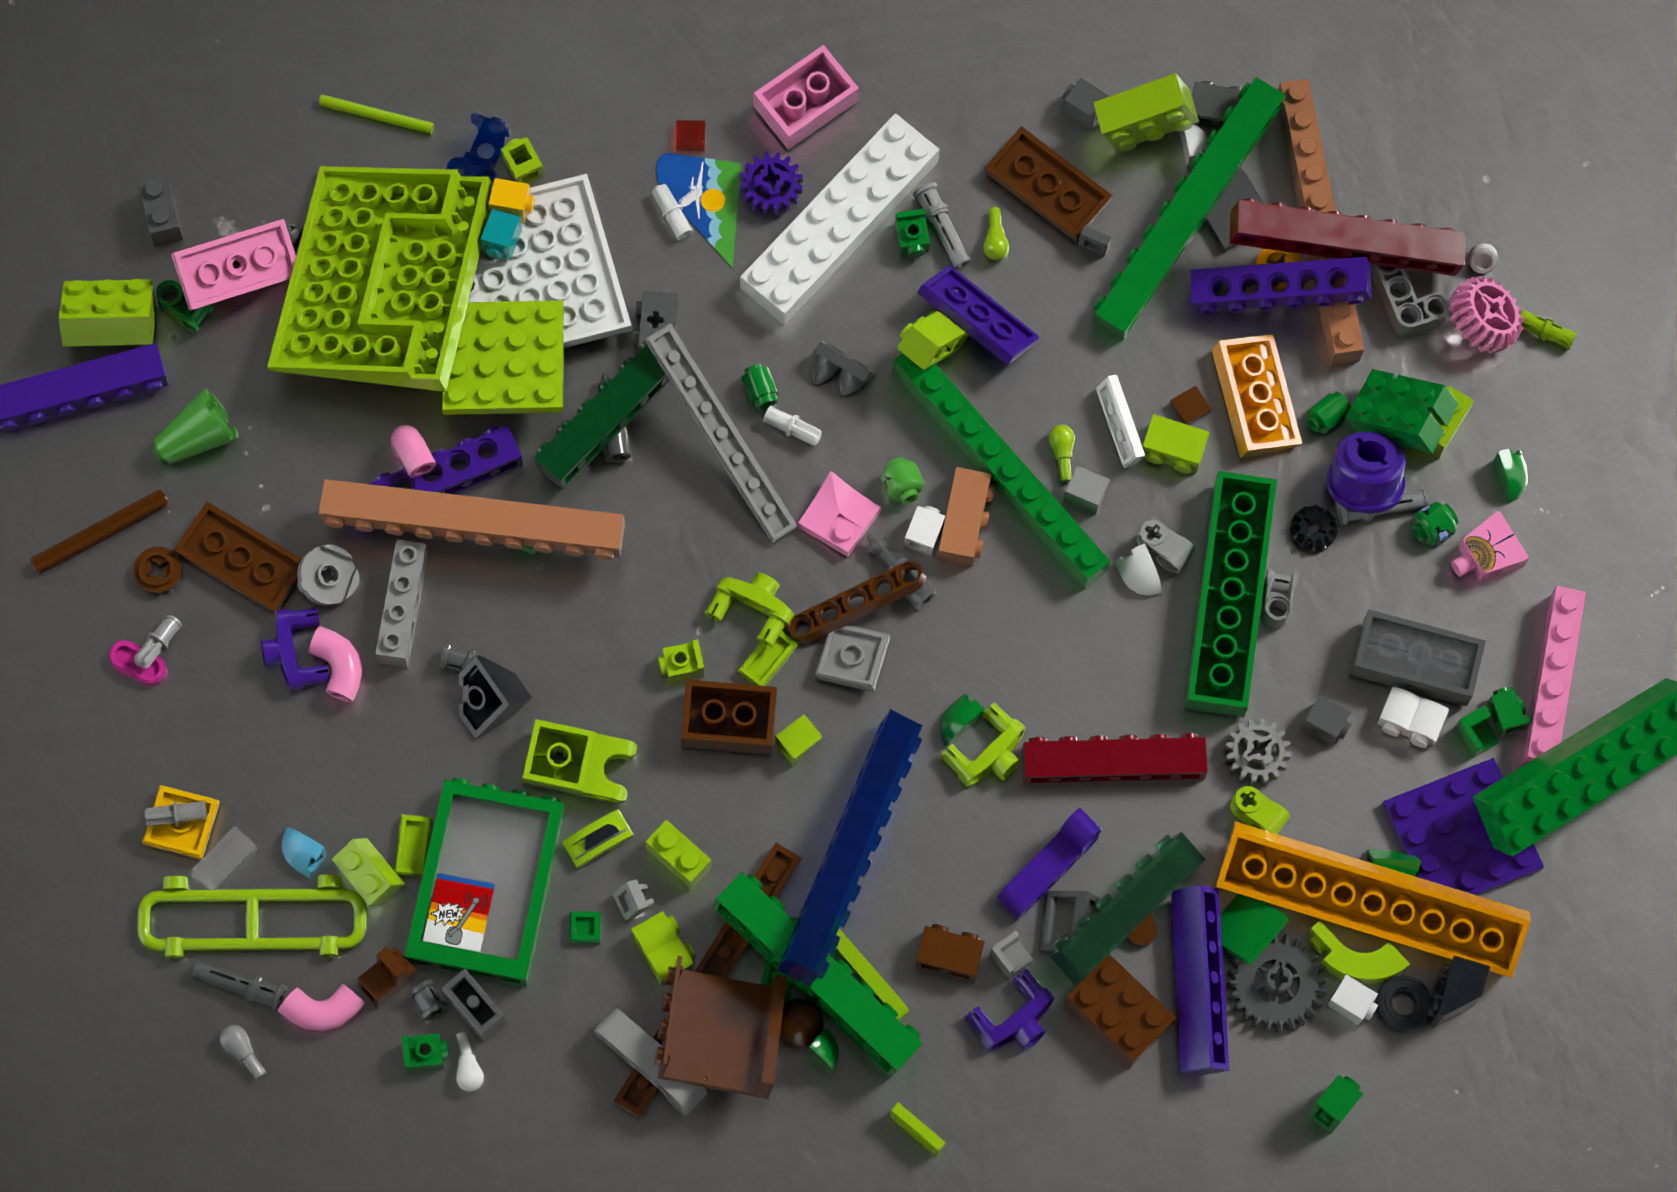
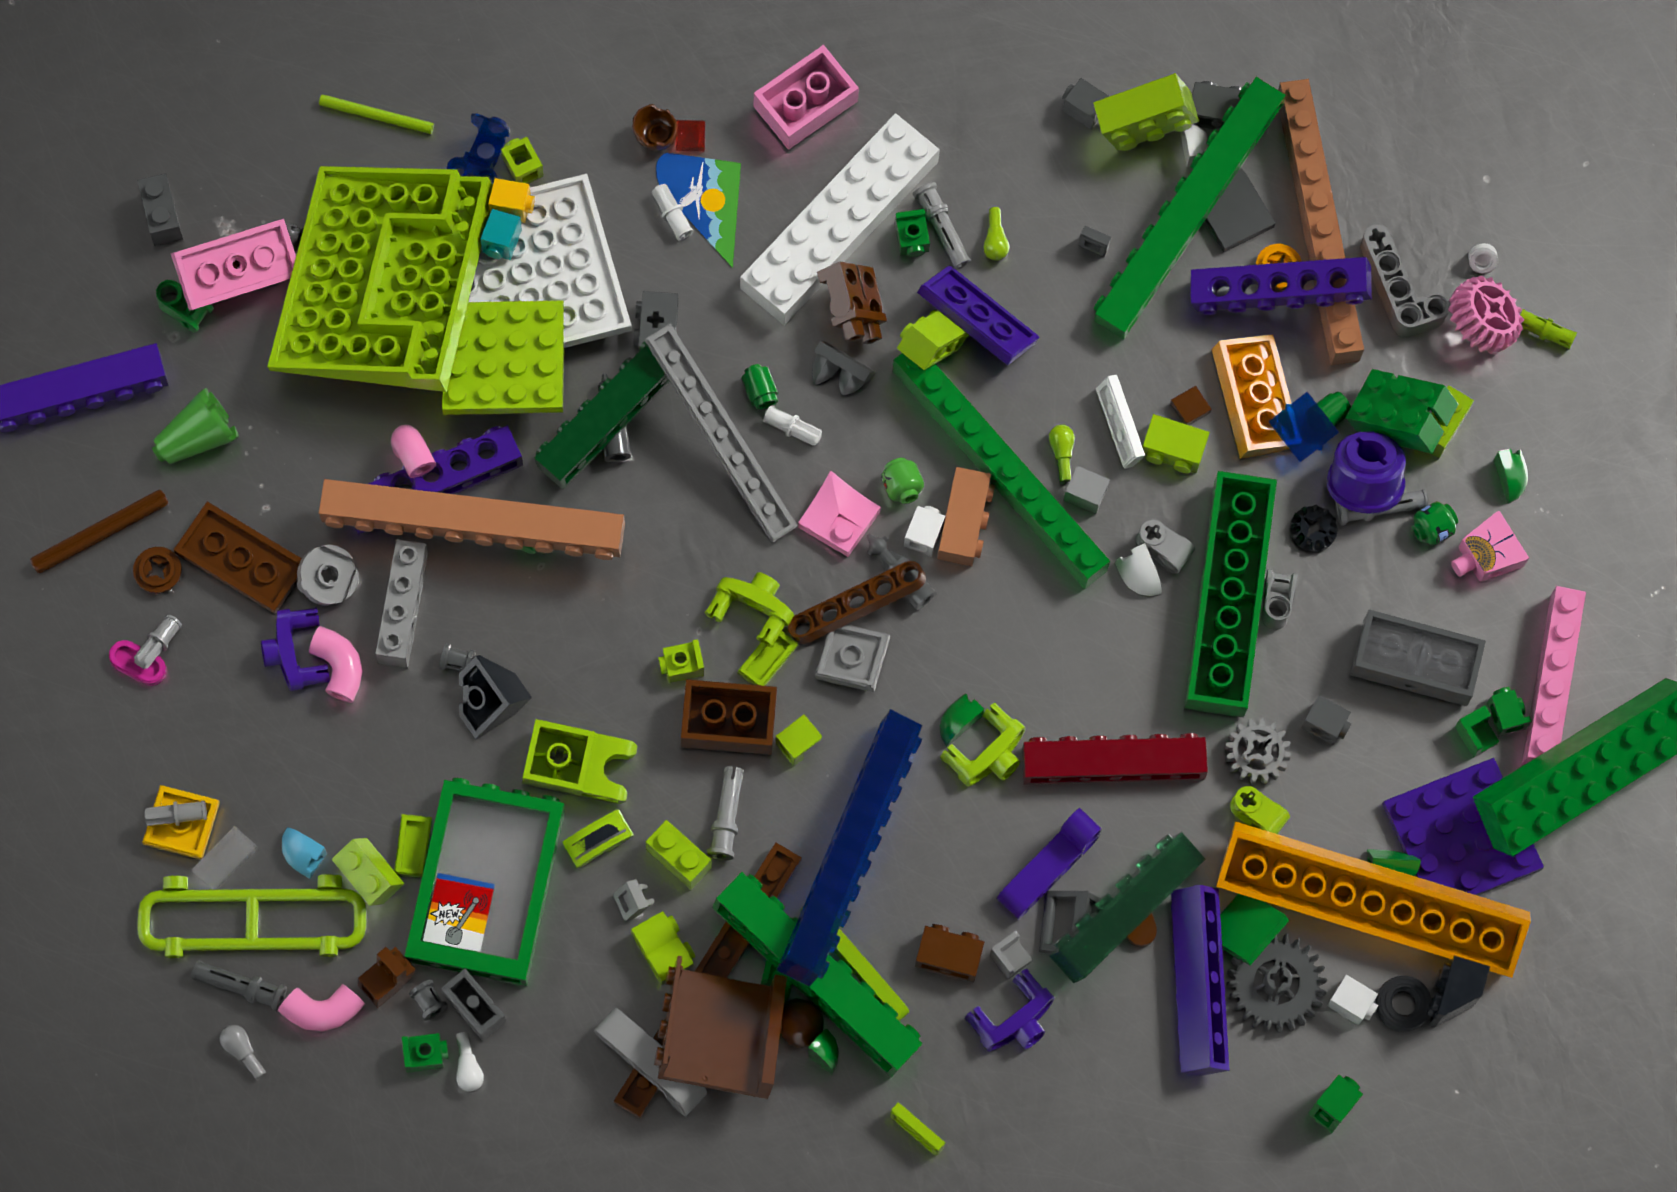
lime brick [59,279,157,346] -> none
green tile [569,911,601,944] -> none
dark purple gear [740,152,803,215] -> none
reddish brown plate [984,126,1113,242] -> none
reddish brown brick [1064,954,1176,1068] -> none
dark red brick [1229,198,1465,276] -> none
lime arch [1307,921,1410,985] -> none
white brick [1377,686,1449,748] -> none
none -> reddish brown hair [632,104,678,151]
none -> light grey pin [707,766,744,861]
none -> reddish brown hips [817,261,887,344]
none -> clear blue piece [1268,392,1339,463]

